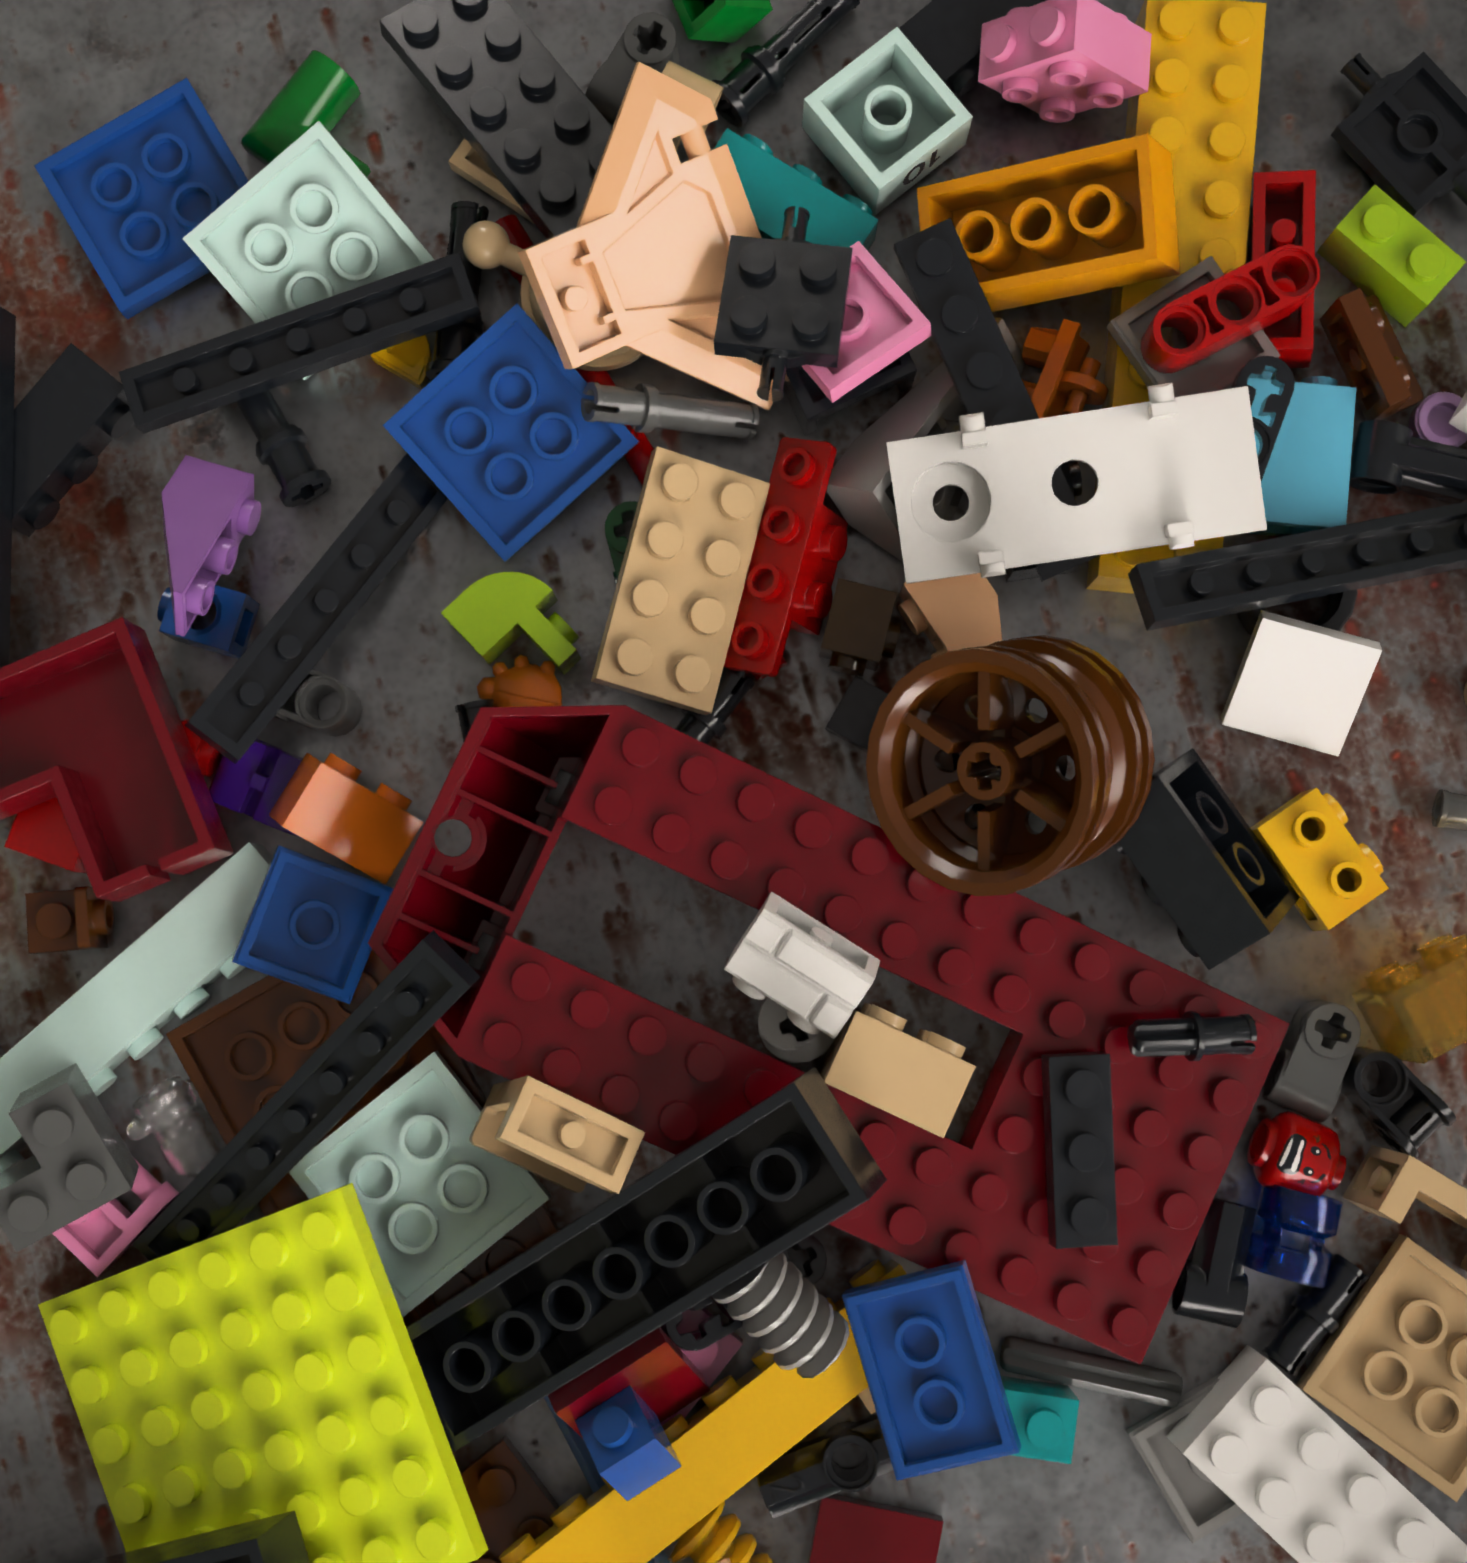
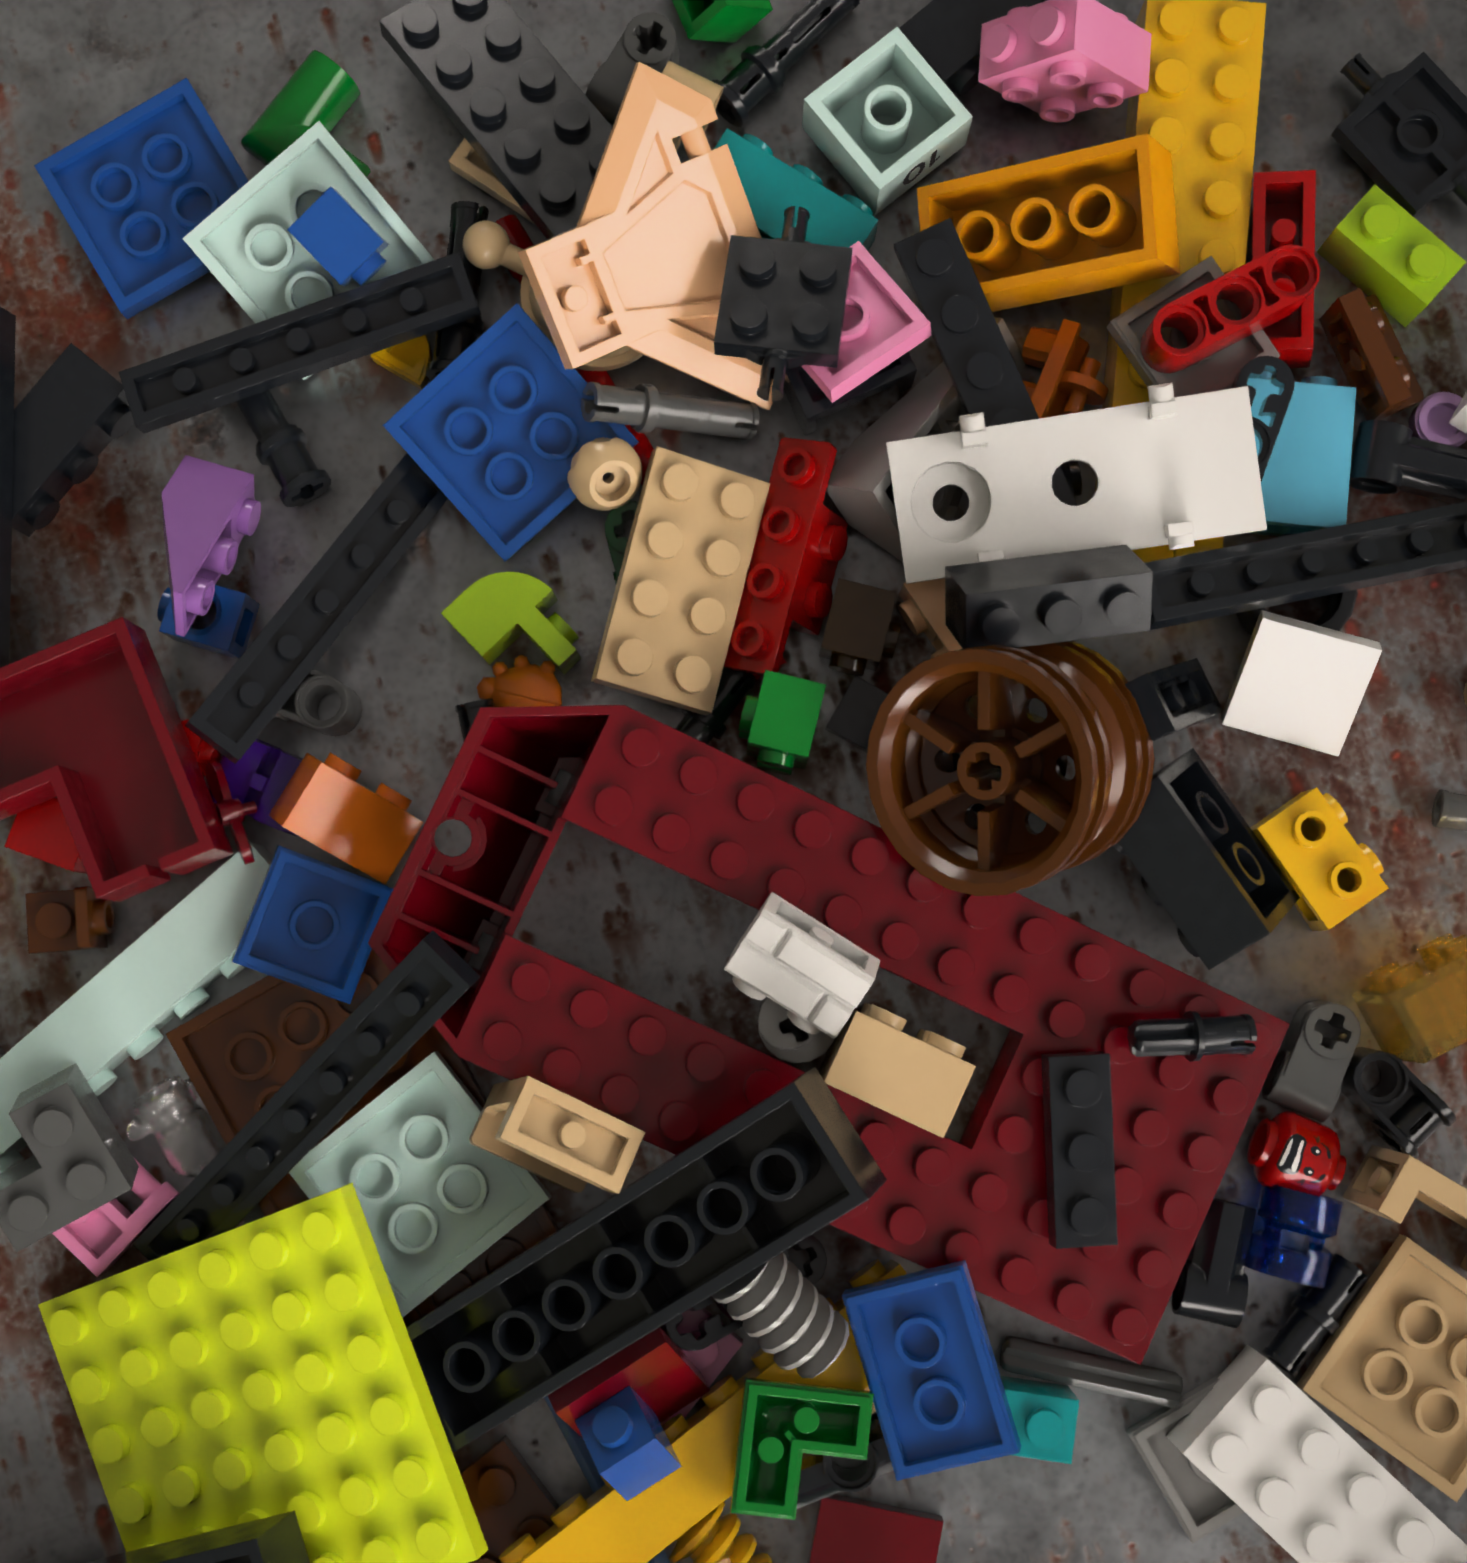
none -> dark red piece [205,761,257,865]
none -> blue brick [287,186,389,287]
none -> tan plate [567,437,642,511]
none -> green brick [730,1377,874,1520]
none -> green brick [738,670,826,776]
none -> black brick [945,545,1153,649]
none -> black plate [1125,658,1223,741]

